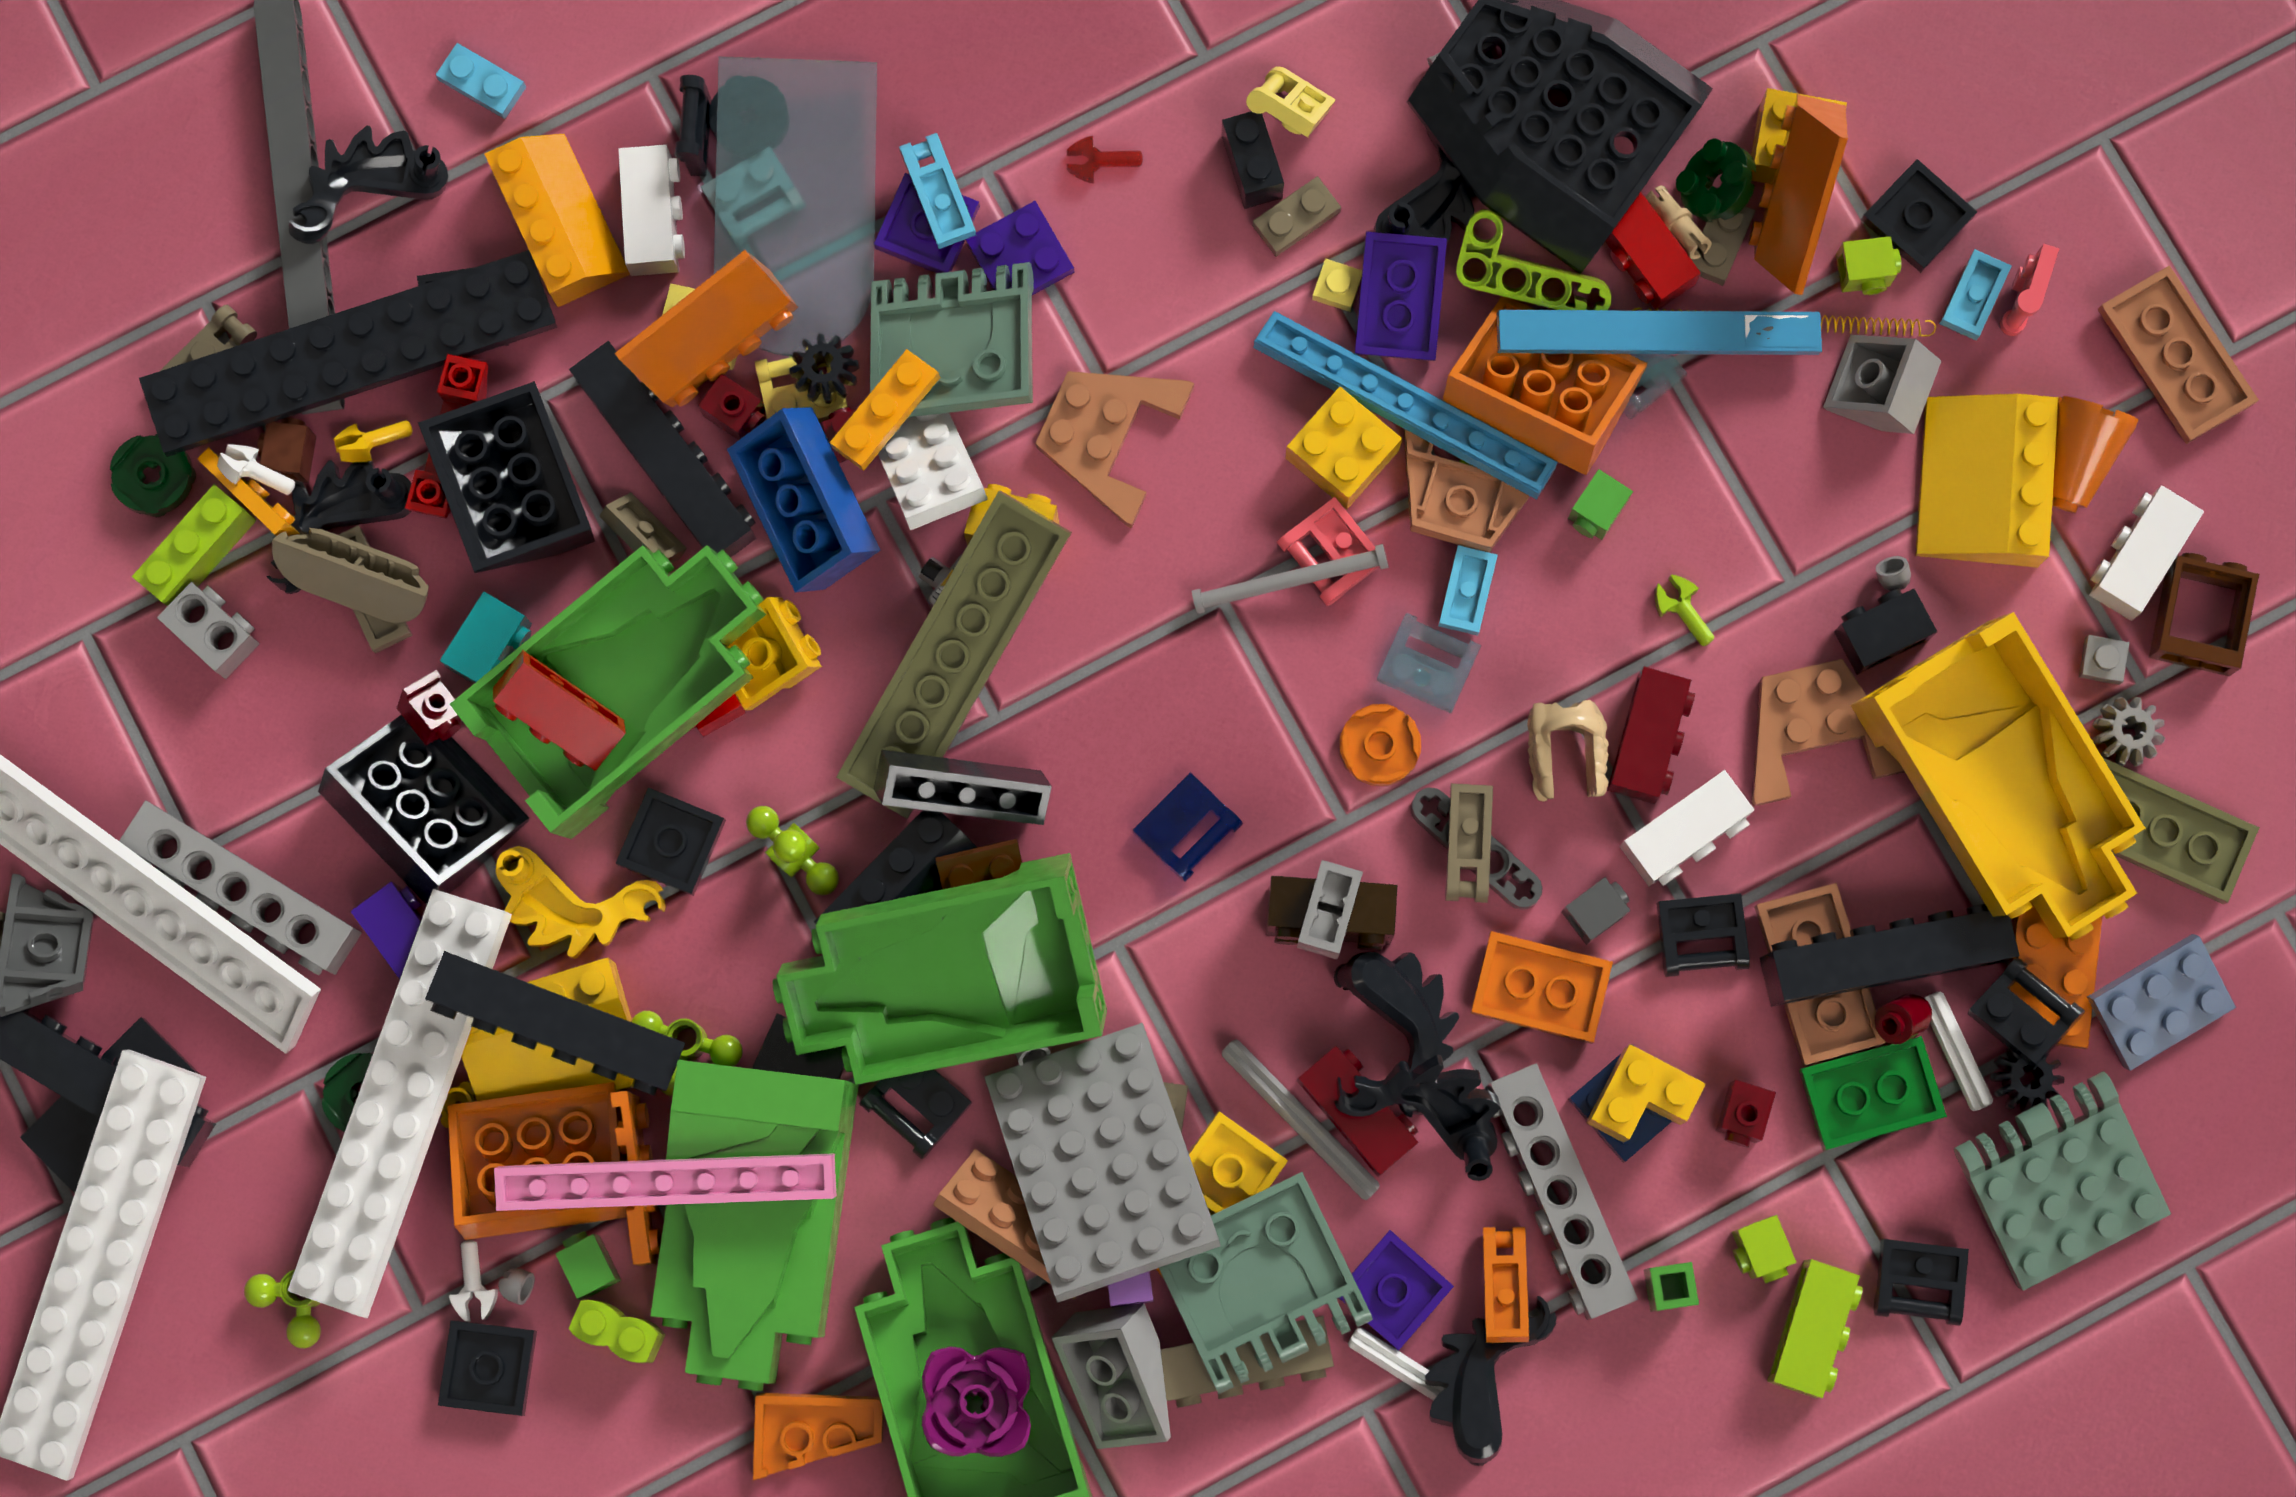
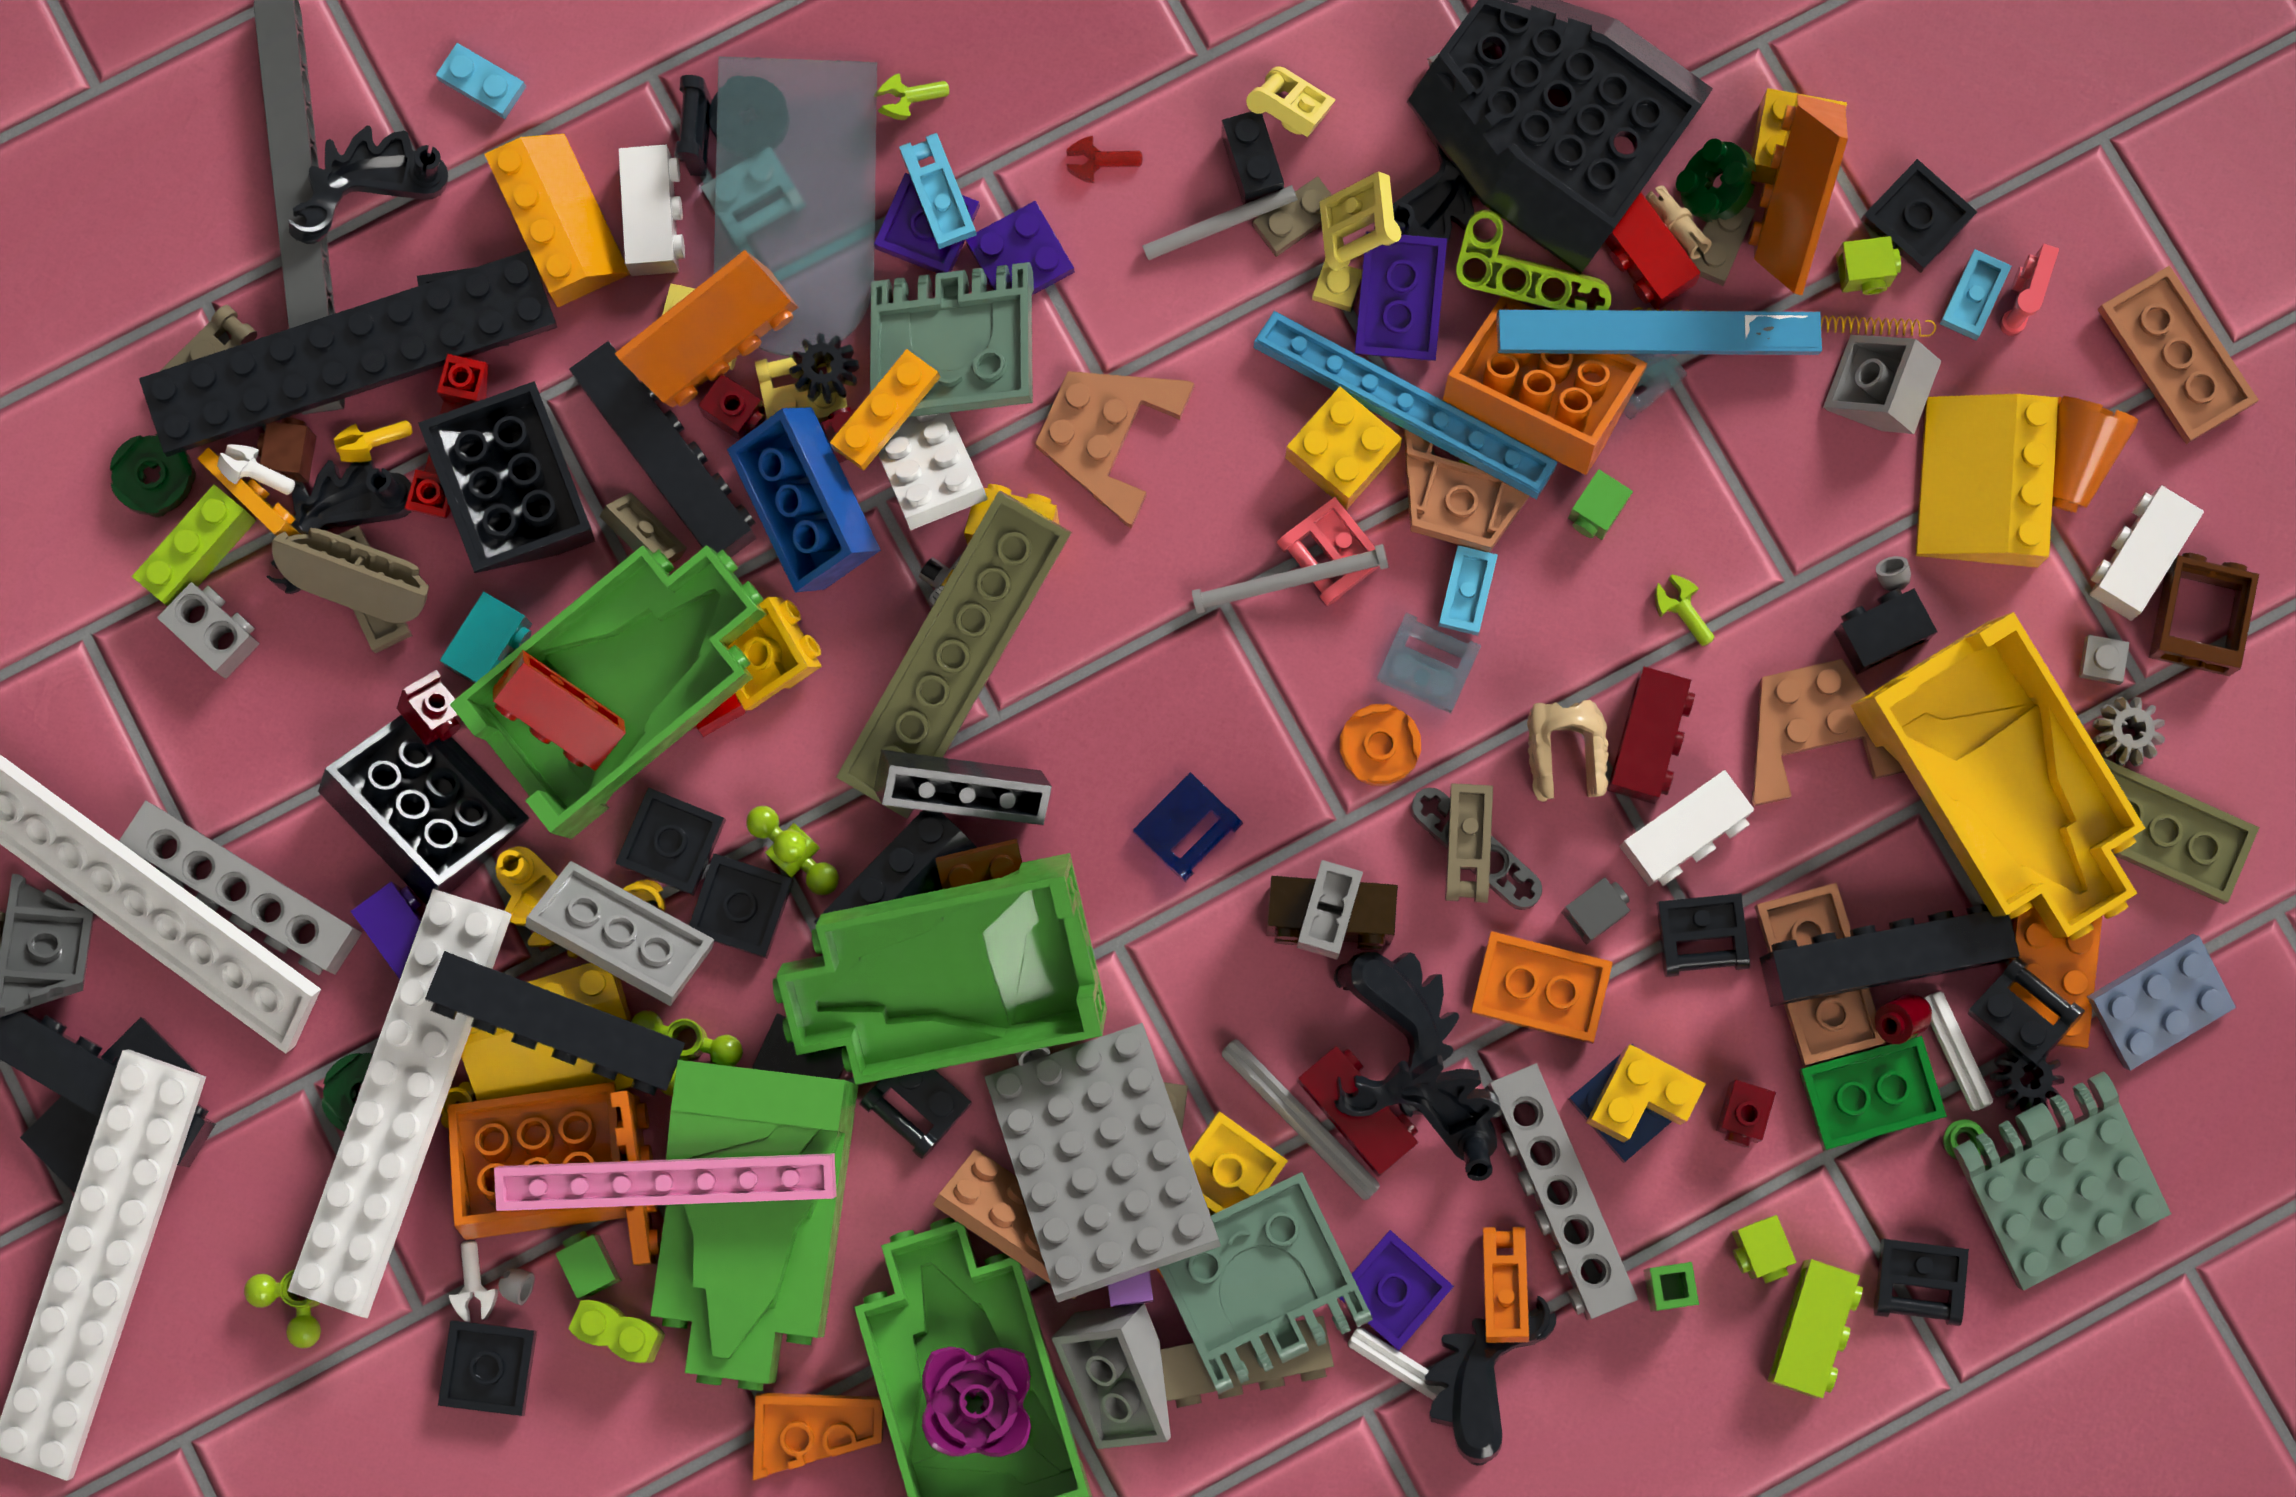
none -> light grey plate [525,861,715,1006]
none -> black plate [689,854,794,959]
none -> lime bar [874,73,949,120]
none -> light grey bar [1143,185,1298,260]
none -> light yellow plate [1319,171,1401,271]
none -> bright green plate [1943,1119,1984,1161]

